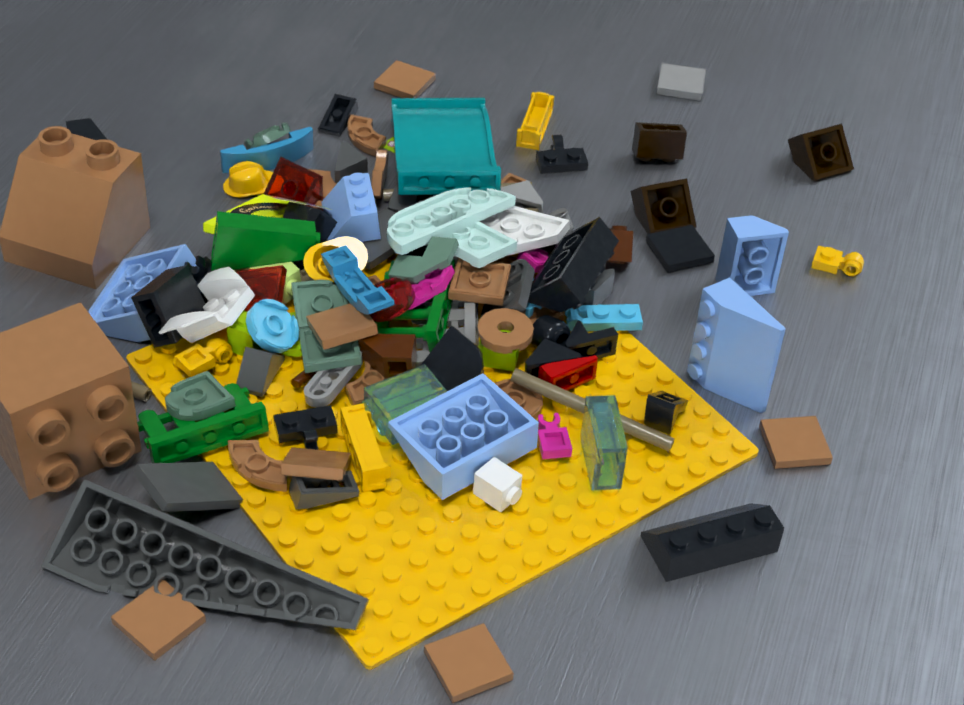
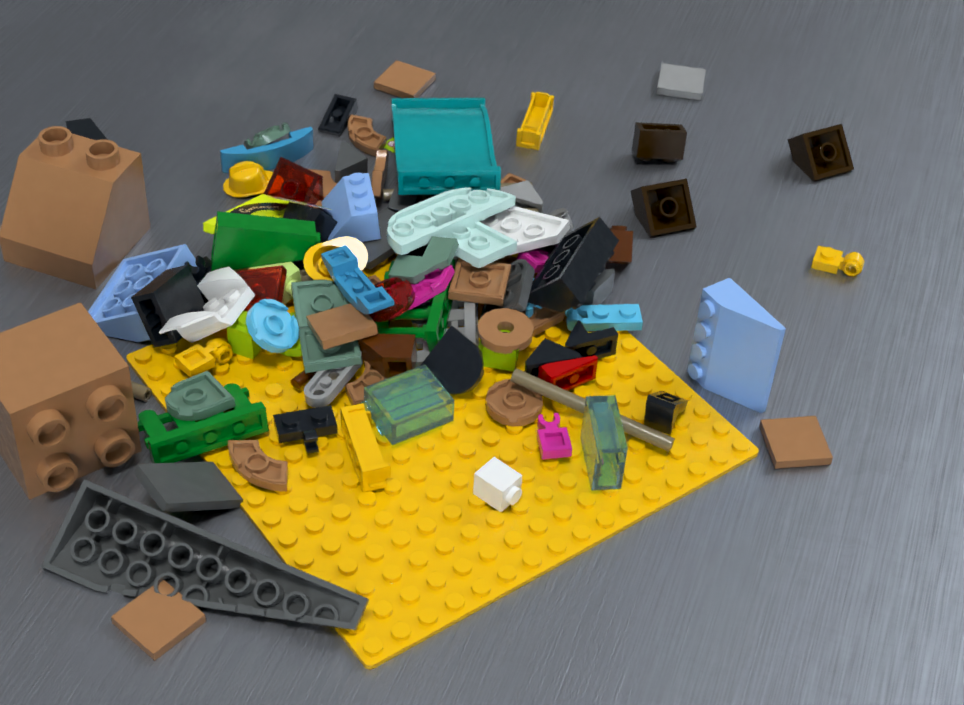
dark grey slope [236,347,285,397] -> none
medium nougat tile [281,447,351,481] -> none
dark grey slope [289,471,360,510] -> none
light blue slope [388,373,539,500] -> none
medium nougat tile [424,623,514,704] -> none
black head [531,315,571,348] -> none
black plate [536,134,588,174] -> none
black slope [640,503,784,582] -> none
black tile [646,225,715,272] -> none
light blue slope [715,215,789,296] -> none

